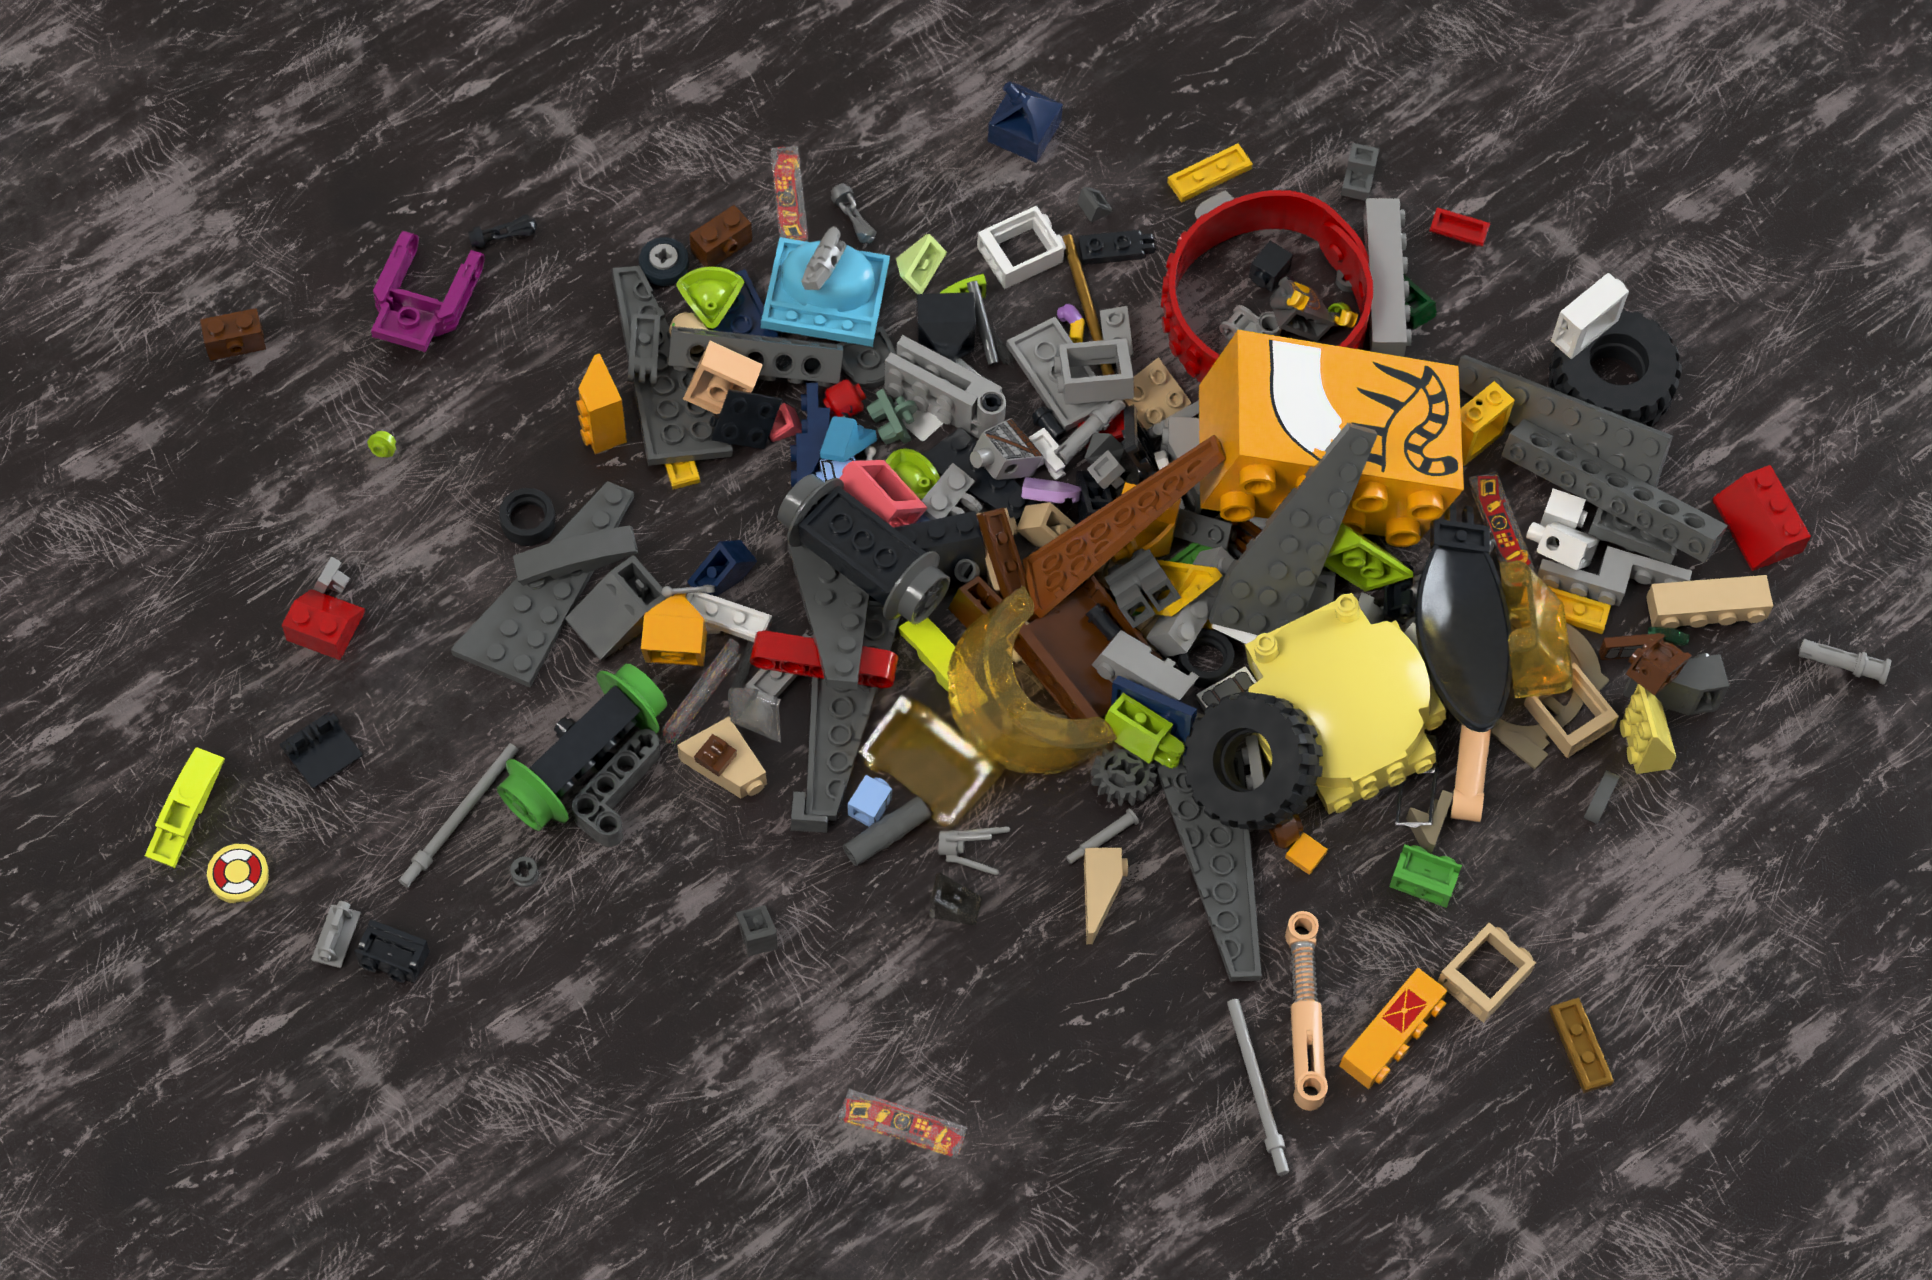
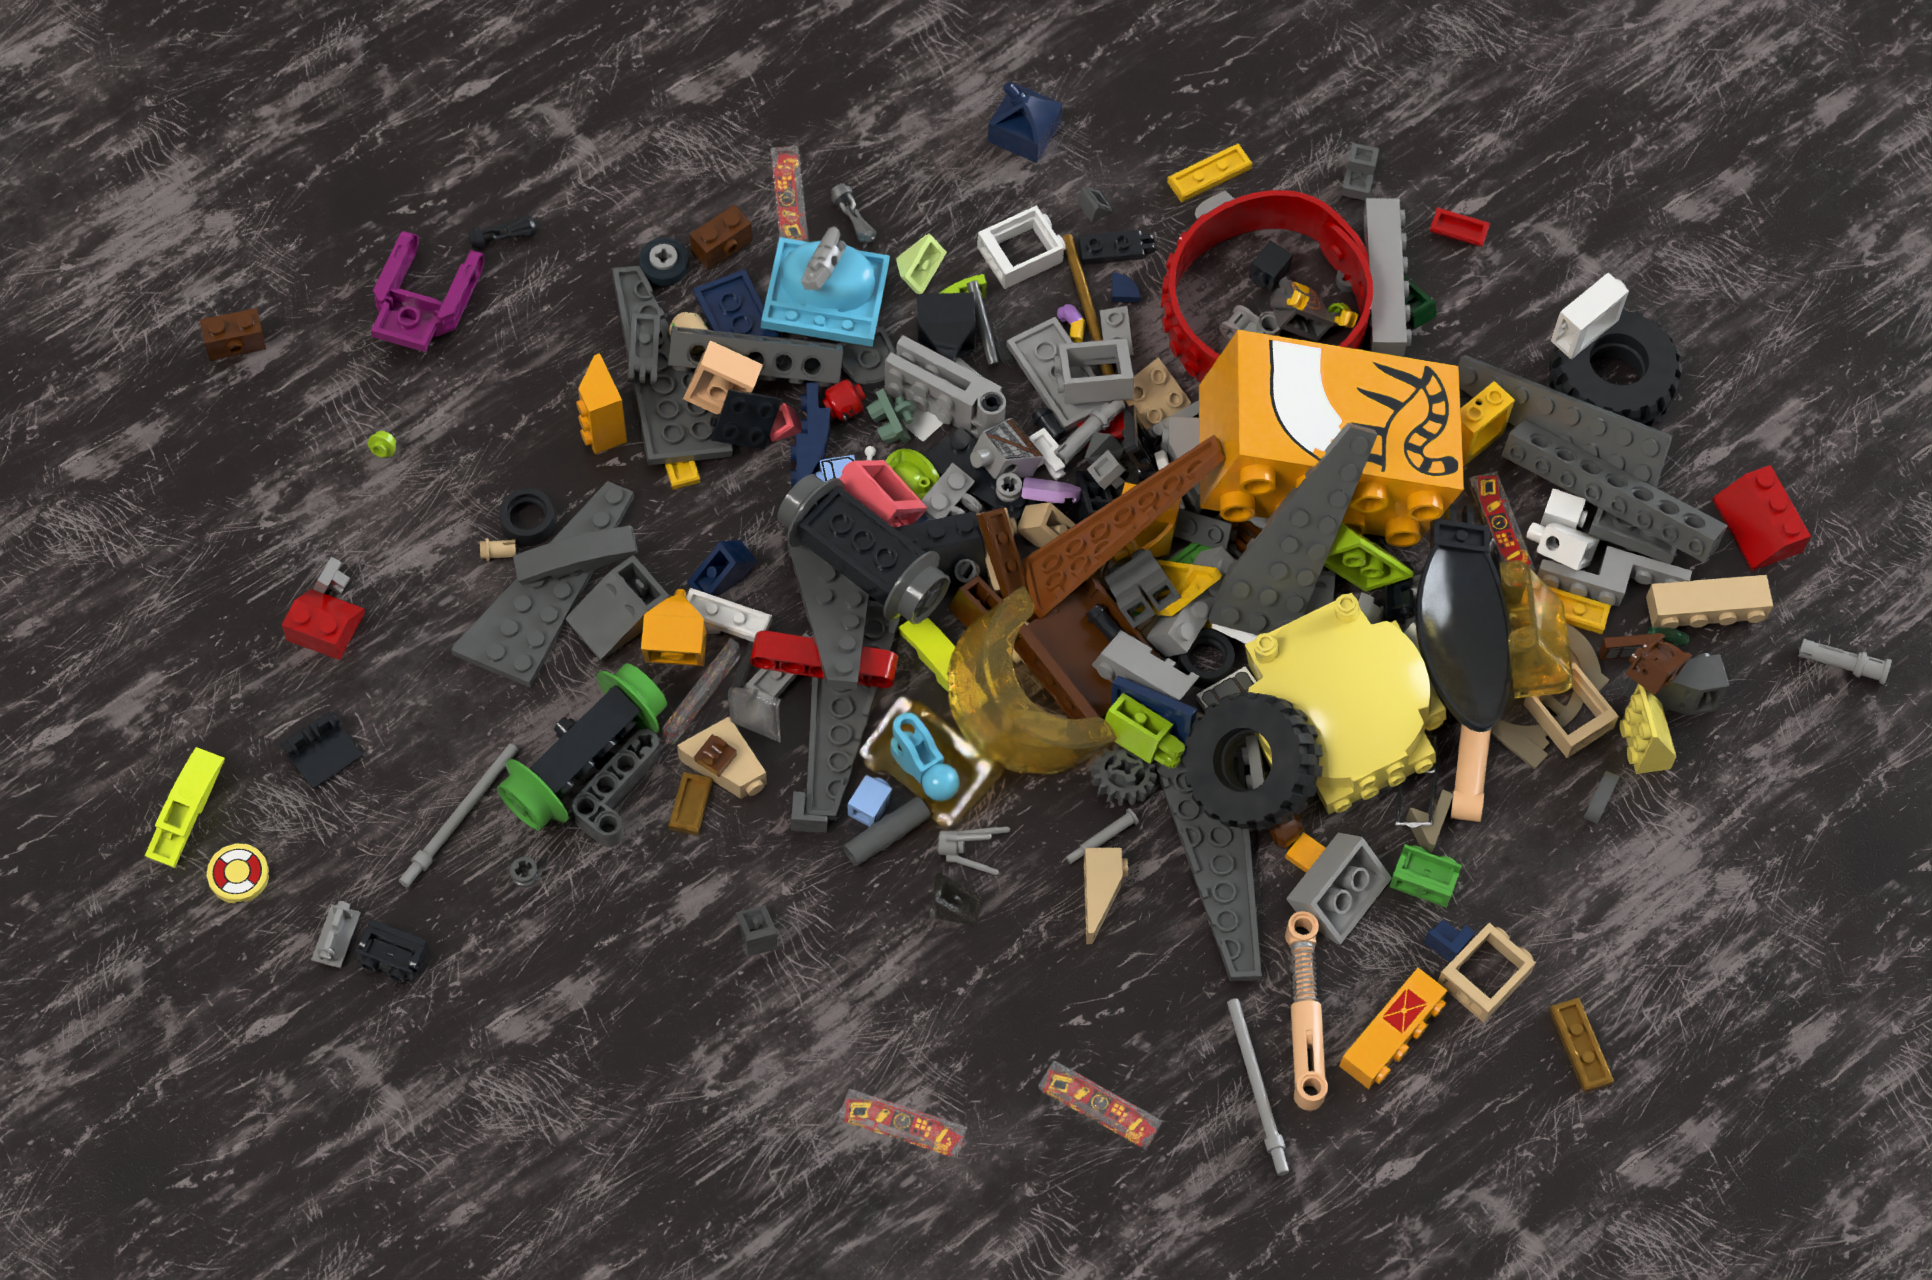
light grey hinge [662,585,715,598] -> none
lime hat [676,267,744,328] -> none
dark azure slope [820,416,877,462] -> none
none -> tan pin [480,538,516,561]
none -> pearl gold tile [668,772,713,836]
none -> medium azure piece [890,713,960,802]
none -> light grey bush [996,473,1022,502]
none -> clear tile [1038,1060,1162,1150]
none -> dark blue tile [1111,272,1140,303]
none -> light grey slope [1286,832,1392,945]
none -> dark blue panel [1424,920,1475,963]

